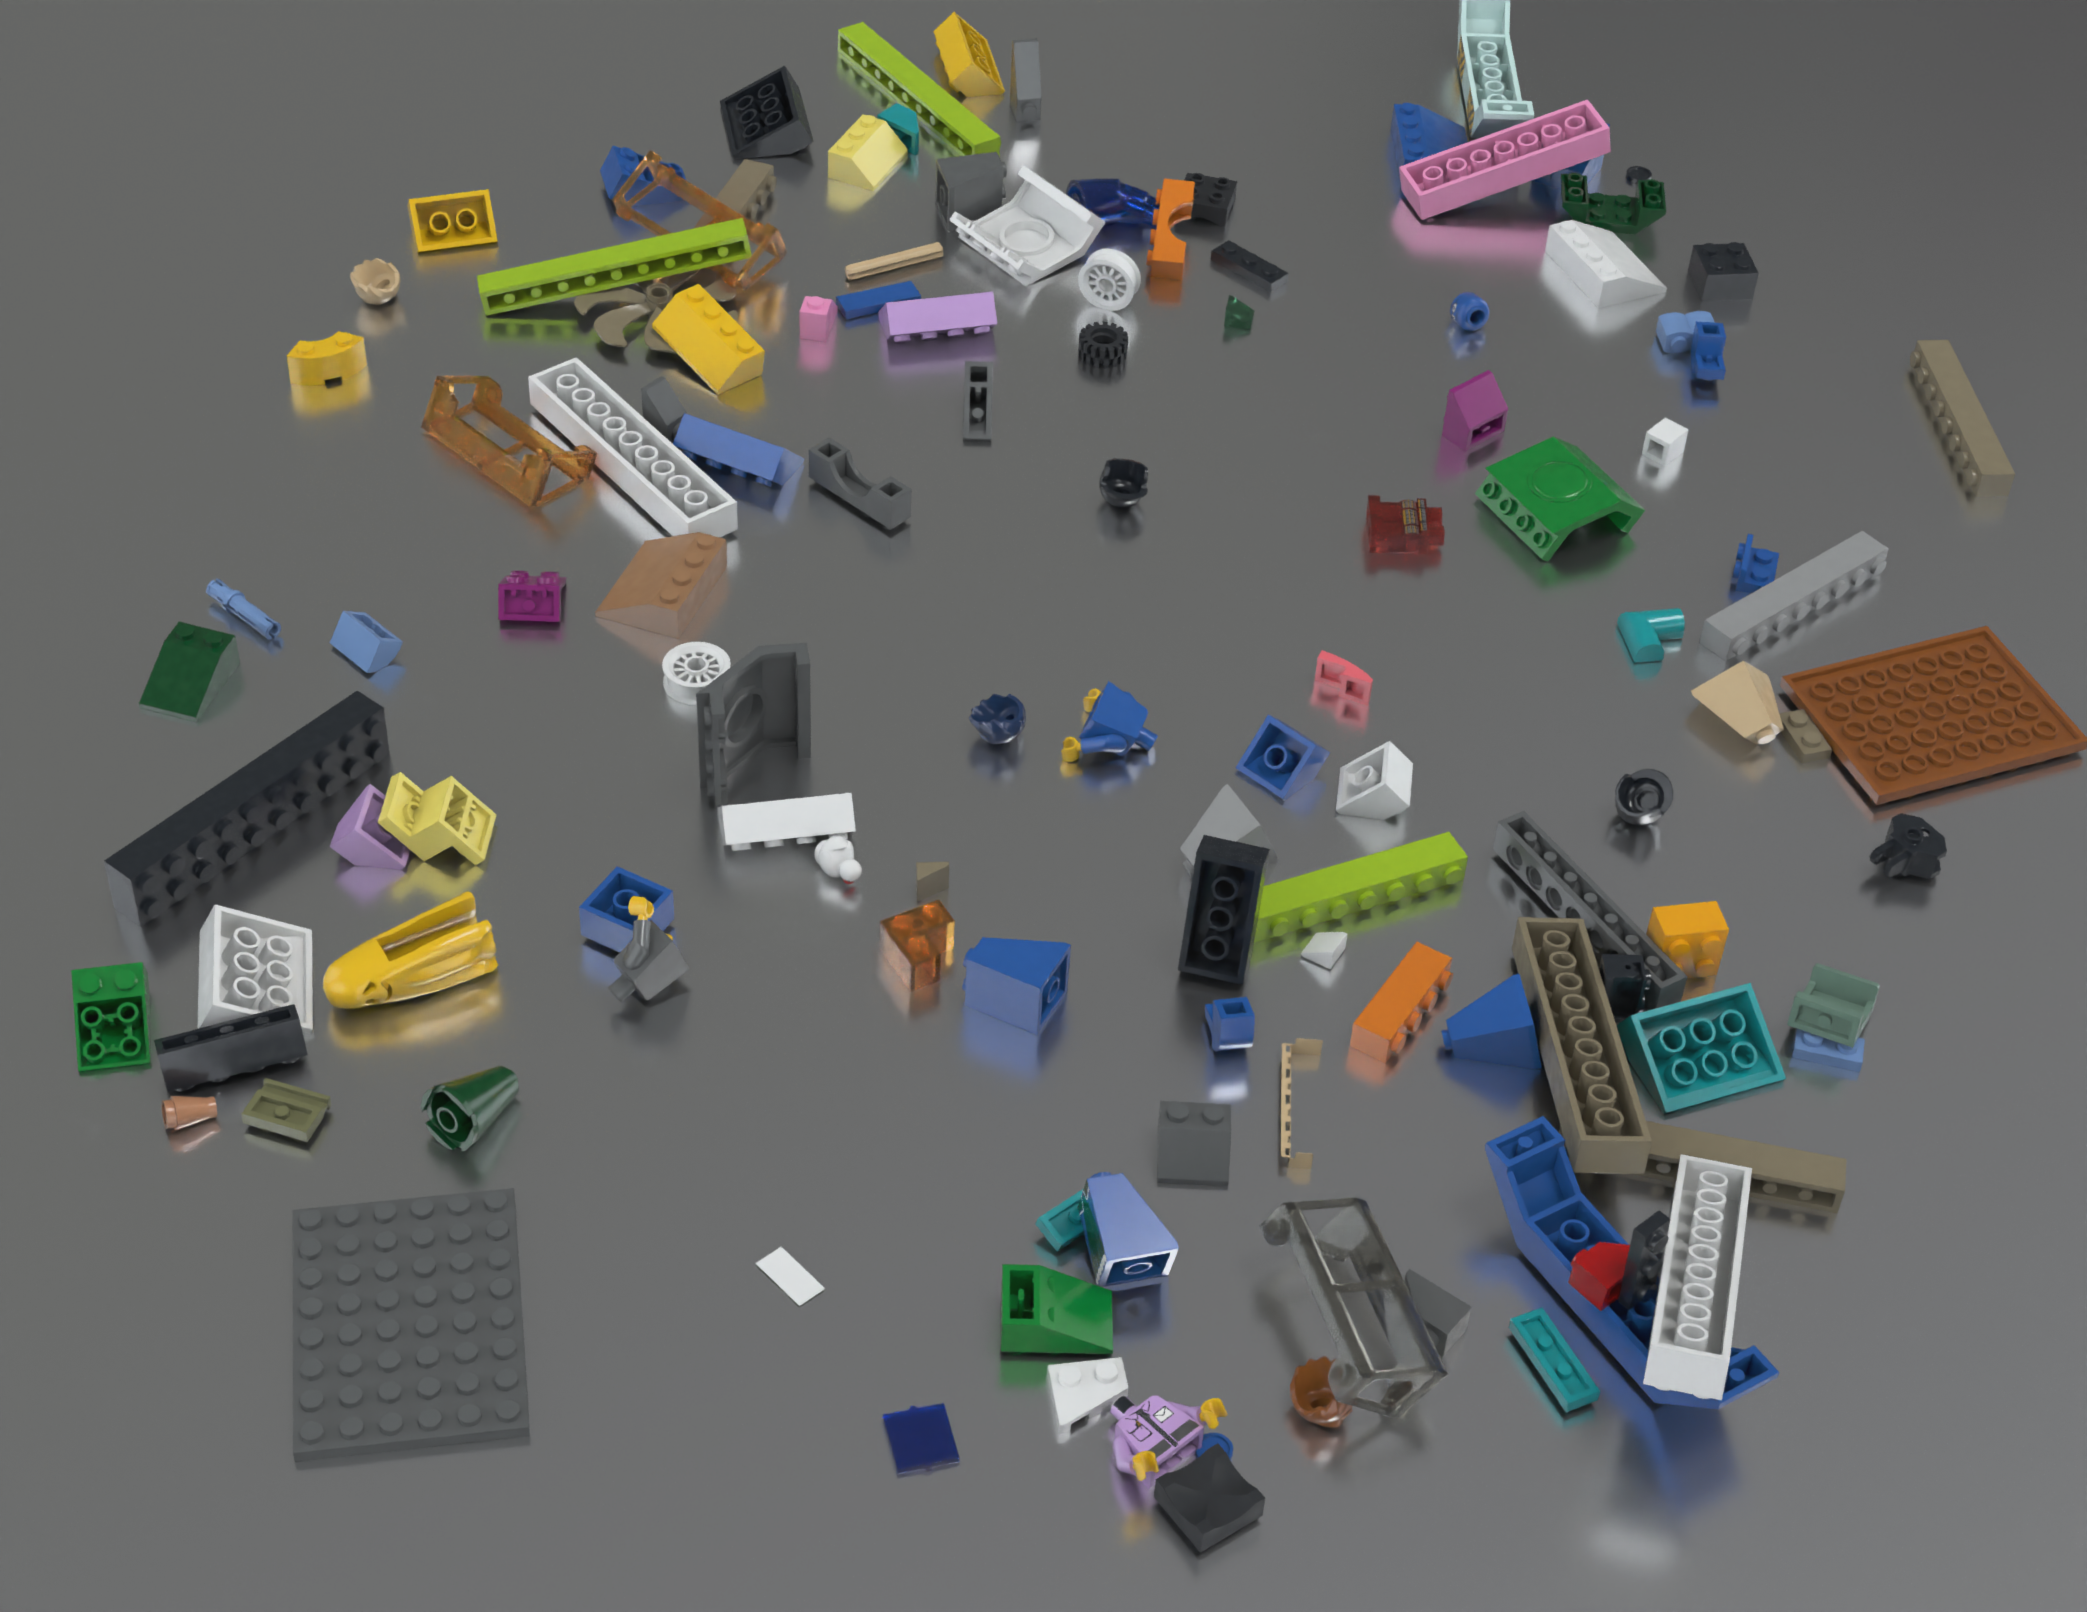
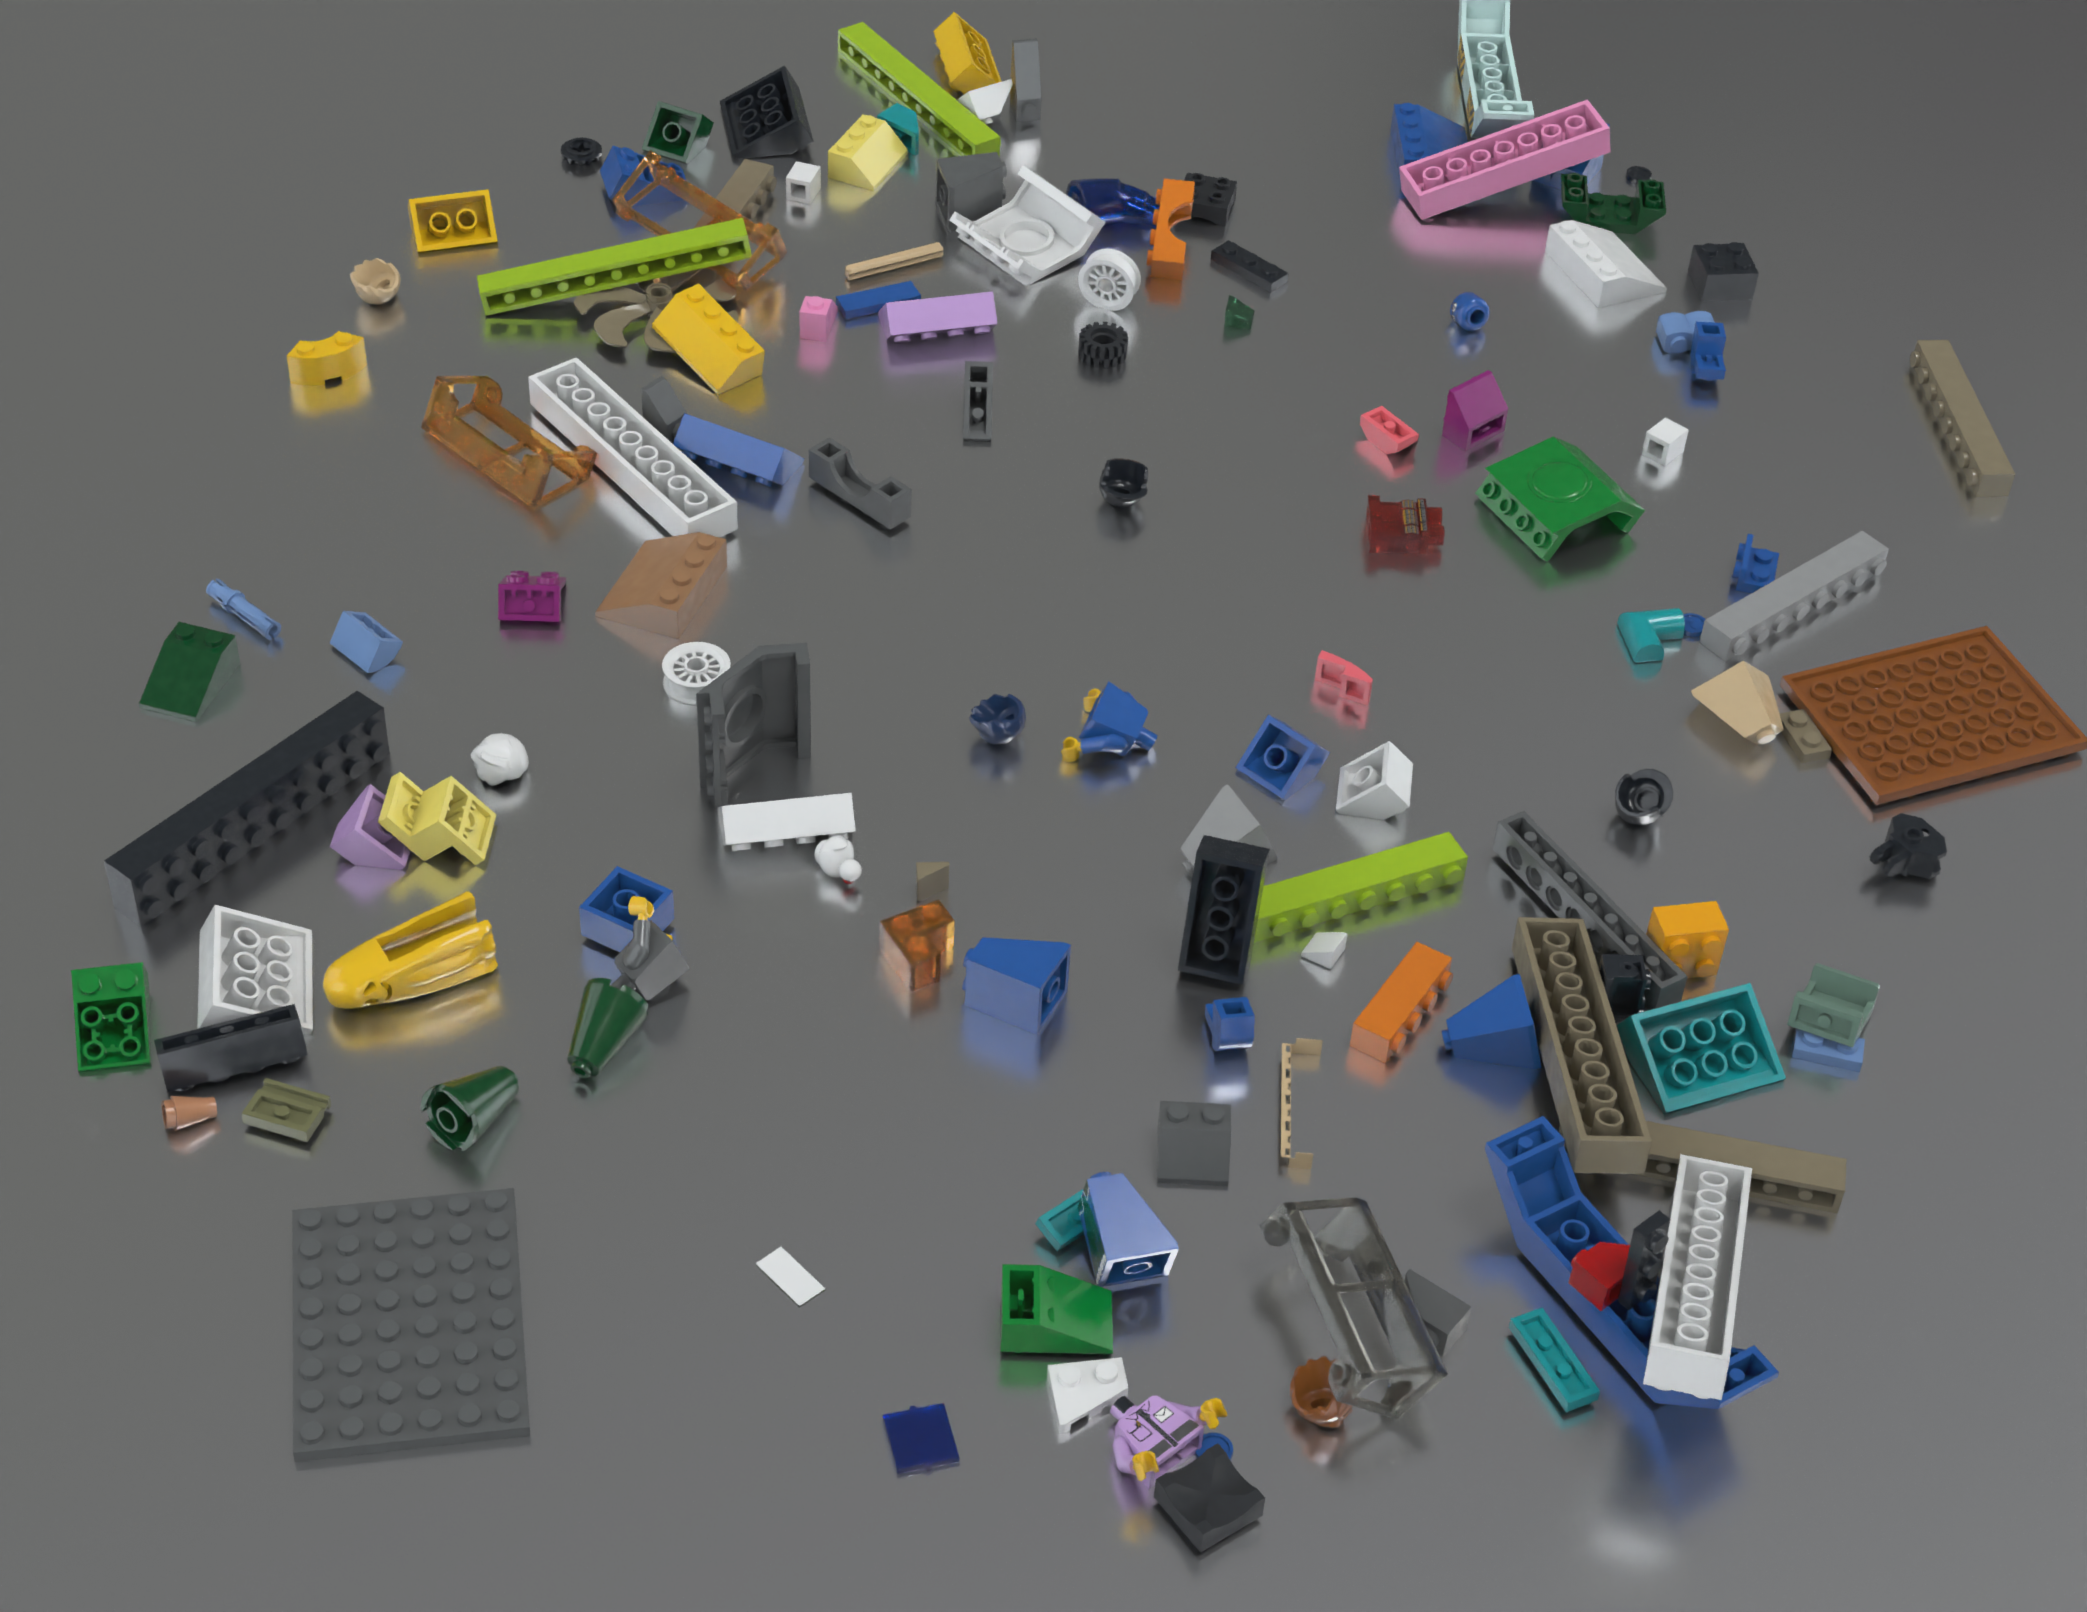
none -> white hair [471,733,529,786]
none -> black gear [561,137,602,166]
none -> dark green cone [567,978,649,1078]
none -> dark green slope [642,101,714,164]
none -> white brick [786,161,821,205]
none -> white slope [957,79,1013,126]
none -> coral slope [1360,406,1419,454]
none -> blue piece [1683,613,1706,637]

